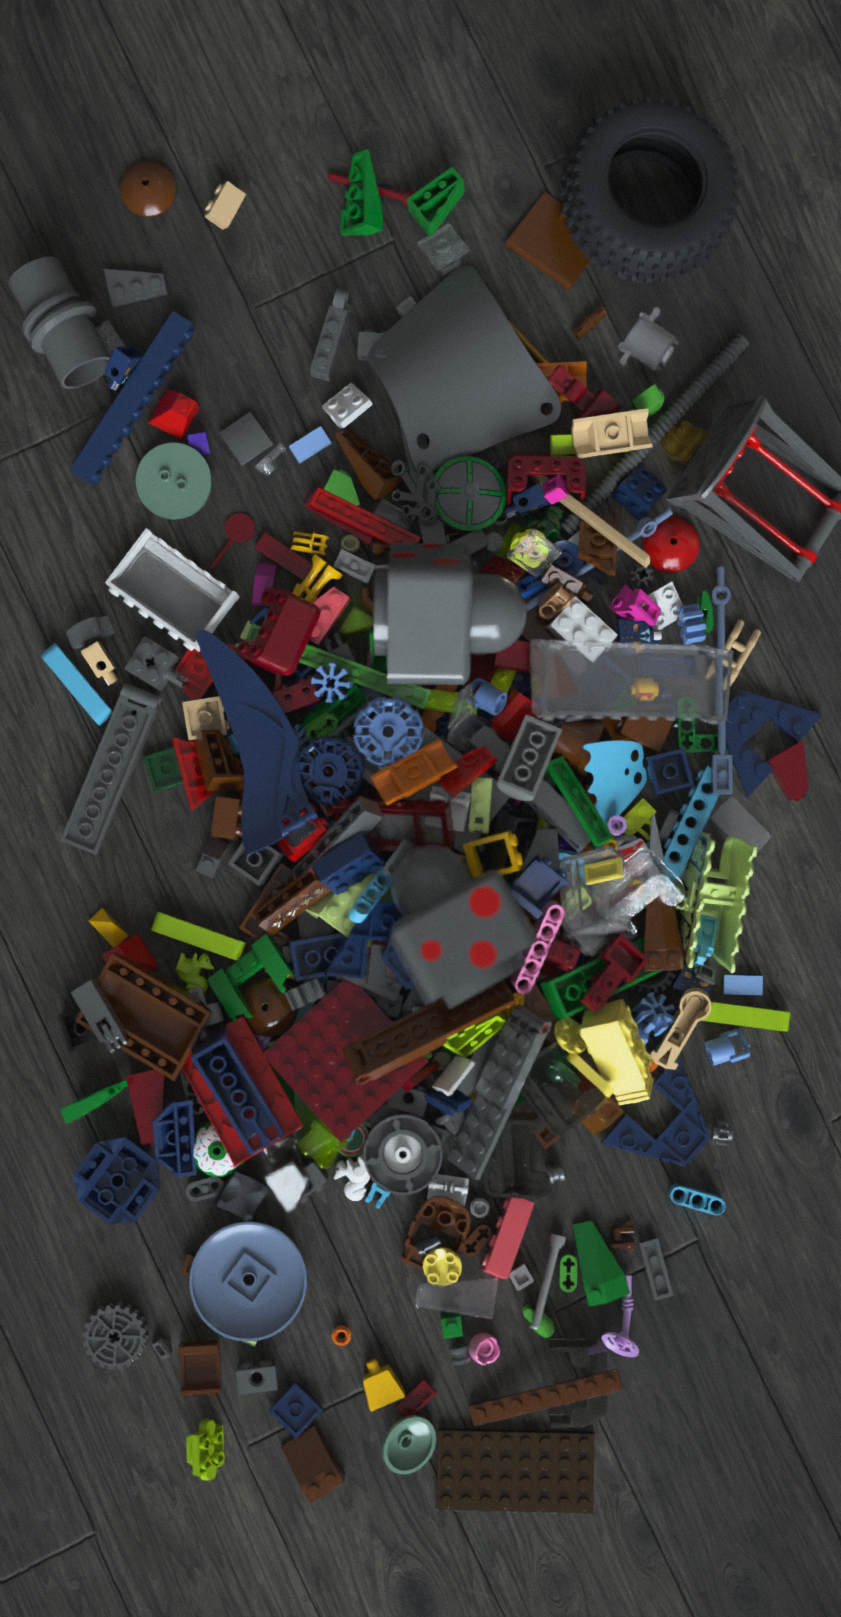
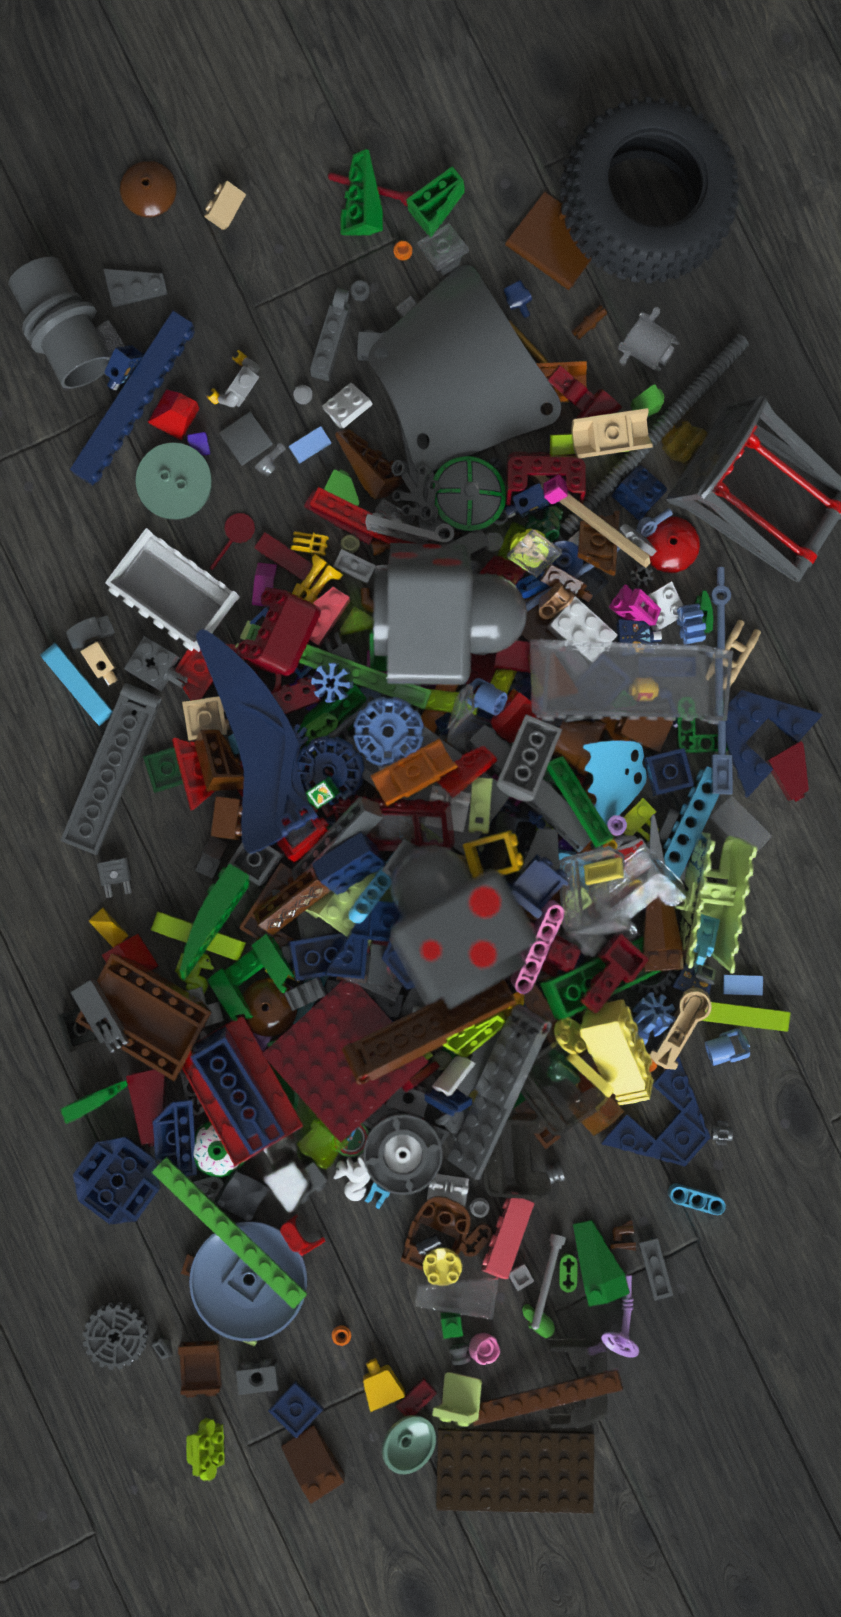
none -> dark grey piece [97,857,132,898]
none -> bright green plate [152,1157,307,1309]
none -> green slope [180,864,249,981]
none -> light grey torso [207,350,260,407]
none -> red helmet [280,1214,325,1256]
none -> light grey plate [294,385,313,404]
none -> green brick [306,777,340,809]
none -> dark grey tile [351,280,370,301]
none -> light grey hinge [365,513,454,544]
none -> orange plate [394,241,412,260]
none -> yellowish green bracket [433,1372,481,1426]
none -> dark blue piece [504,280,532,318]
none -> dark blue plant [528,810,546,829]
none -> light grey hinge [620,524,657,556]

